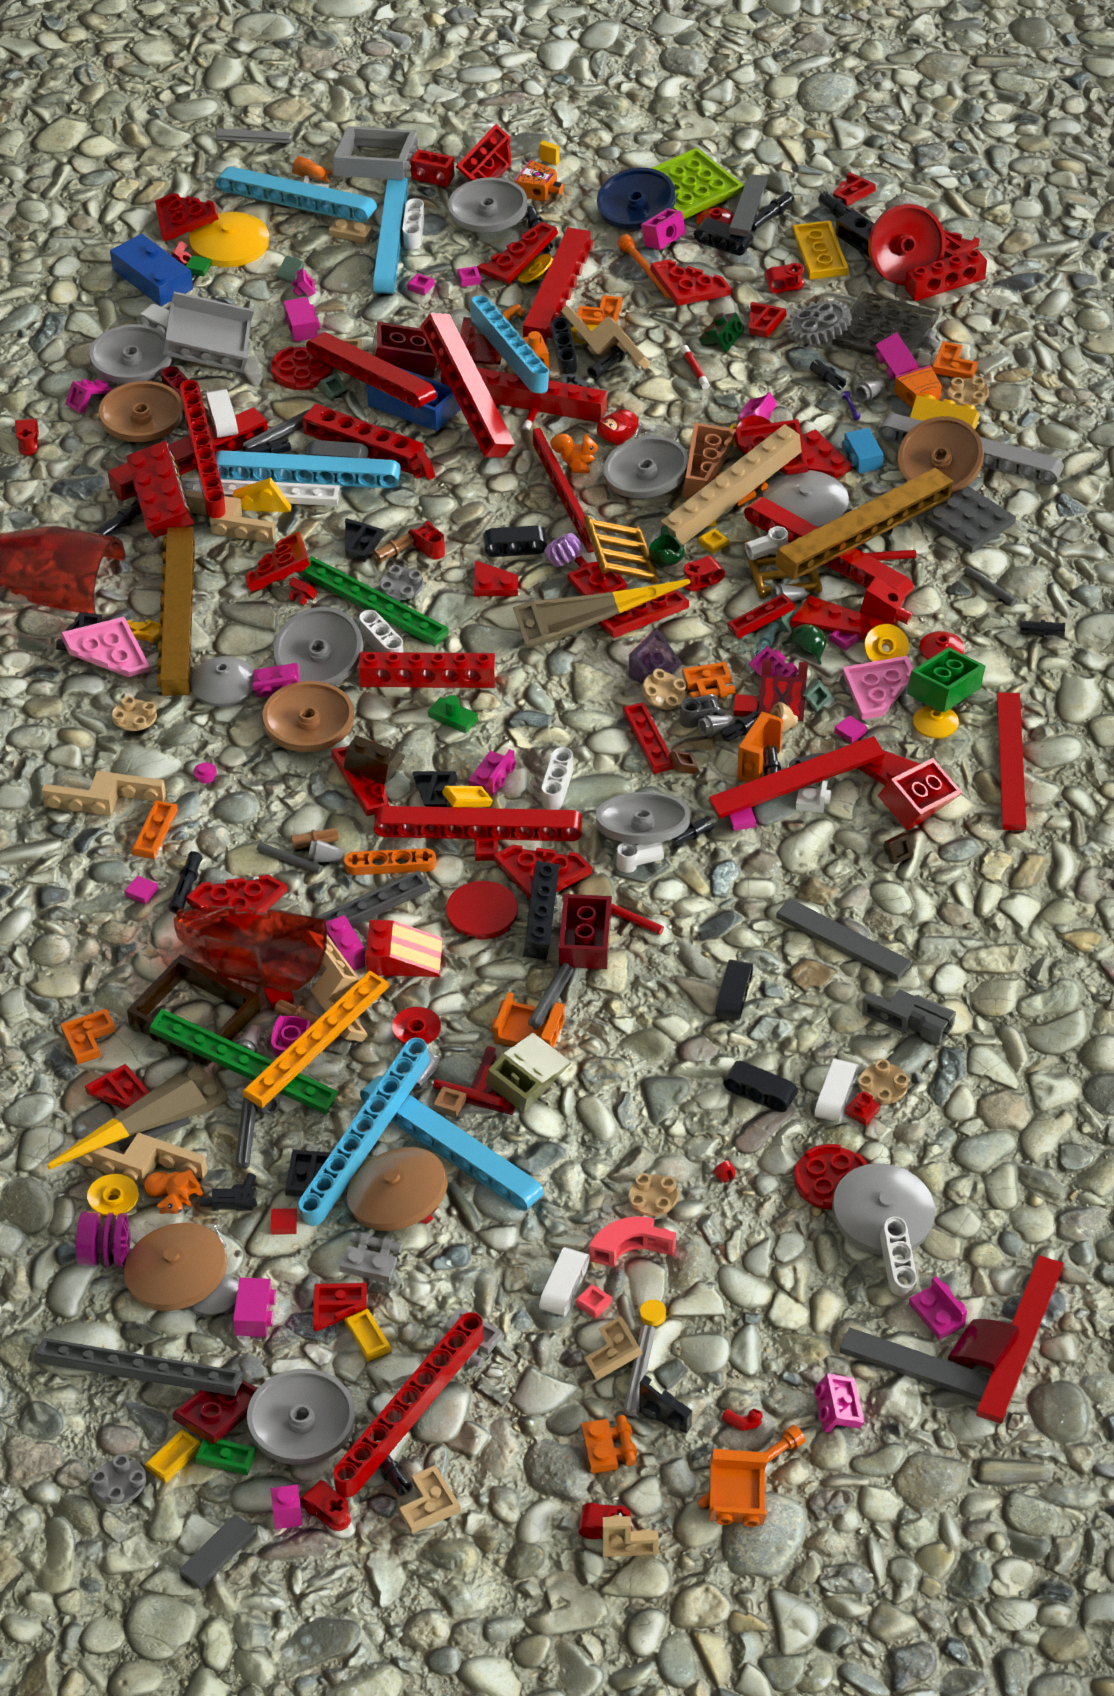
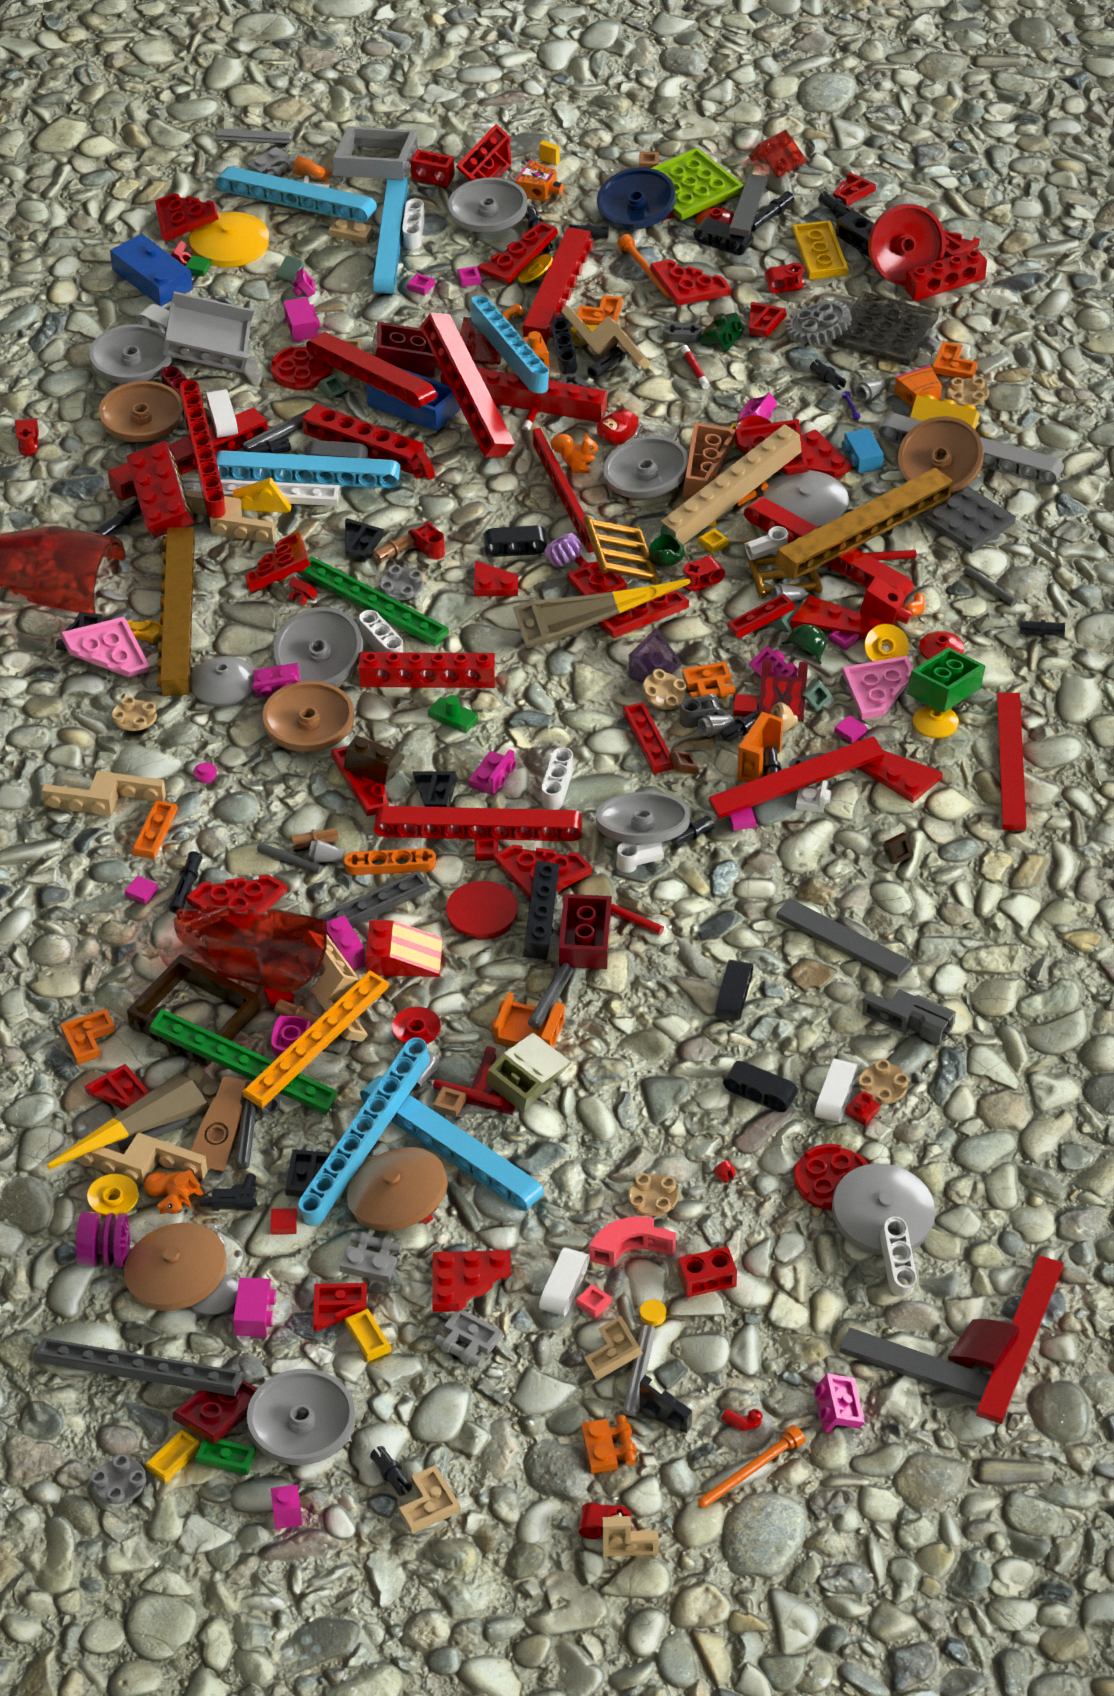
dark pink bracket [65,379,113,413] -> none
dark grey tile [179,1514,256,1590] -> none
light grey cone [236,1025,262,1053] -> none
red piece [300,1480,351,1531] -> none
red beam [333,1312,484,1498] -> none
yellow tile [442,786,493,807] -> none
dark pink brick [641,208,686,250] -> none
orange panel [709,1449,767,1527] -> none
clear light blue bar [755,622,779,656] -> none
dark pink brick [875,332,919,380] -> none
red slope [877,758,963,830] -> none
dark pink bracket [909,1276,967,1340] -> none
none -> medium nougat piece [190,1076,247,1172]
none -> light grey plate [247,147,296,177]
none -> red plate [432,1250,511,1312]
none -> black pin [569,223,609,239]
none -> medium nougat plate [639,152,659,168]
none -> dark grey beam [663,323,702,343]
none -> red brick [678,1247,737,1298]
none -> clear red bracket [748,130,807,178]
none -> orange arm [903,593,925,617]

